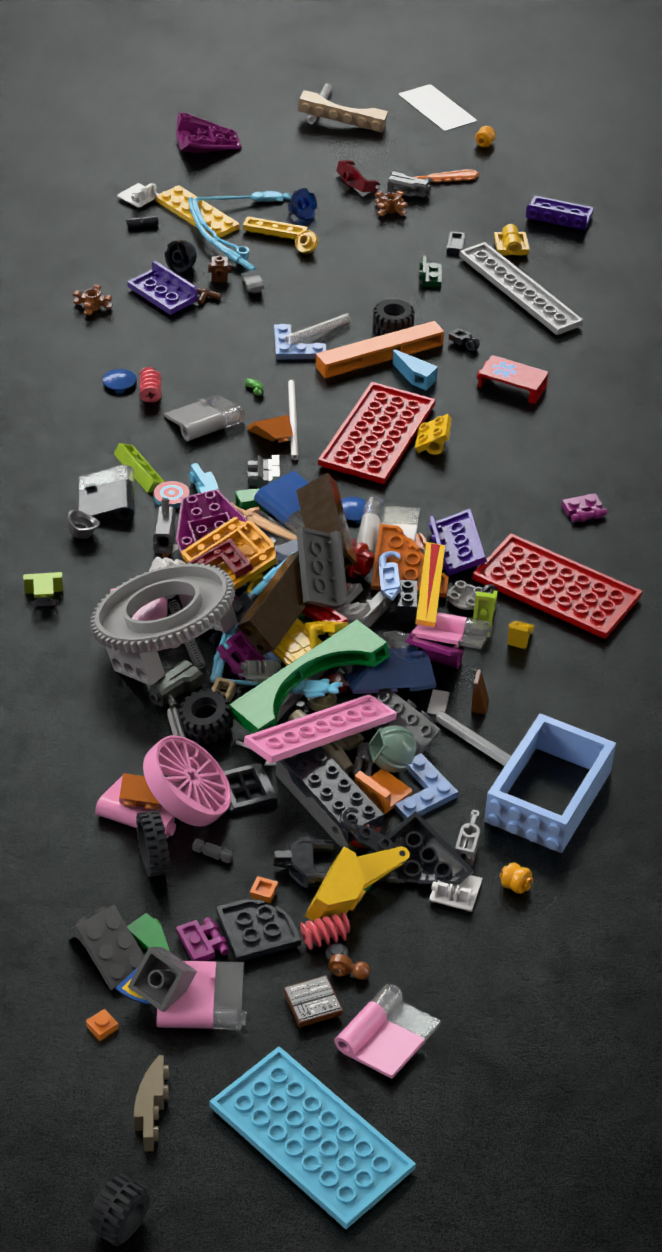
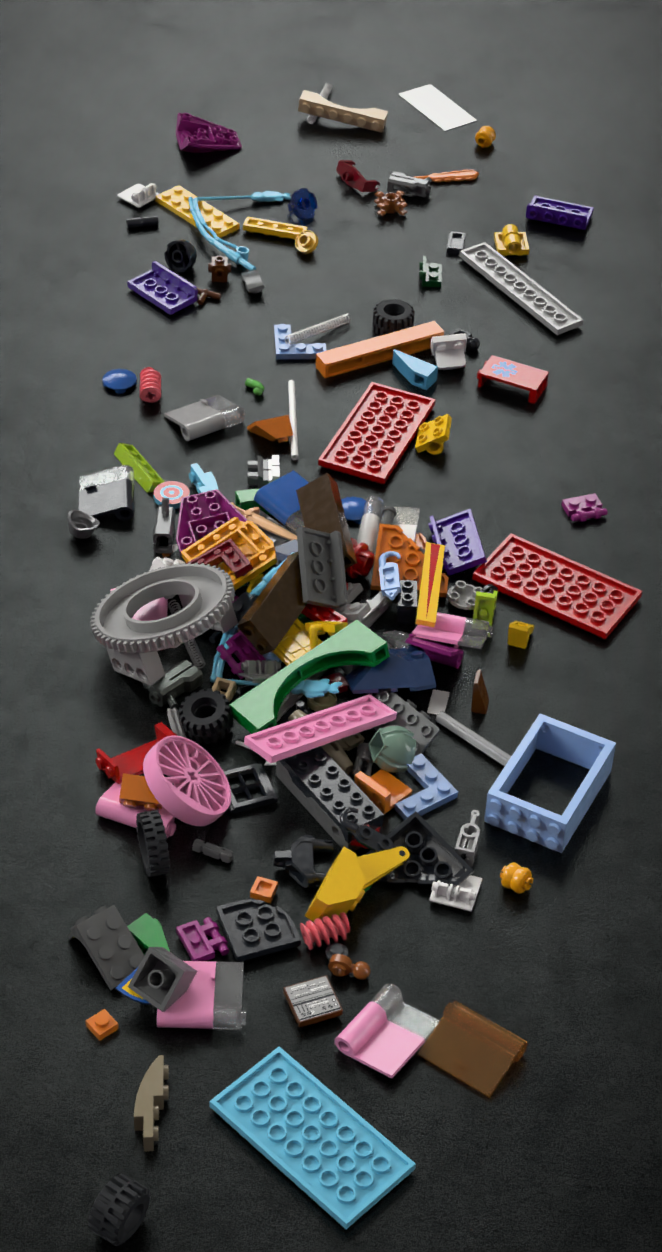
lime piece [23,572,63,606] -> none
dark orange pin [73,284,113,316] -> none
none -> red panel [95,722,177,784]
none -> dark grey pin [381,506,397,525]
none -> clear orange door [418,1001,528,1098]
none -> white piece [430,333,467,370]

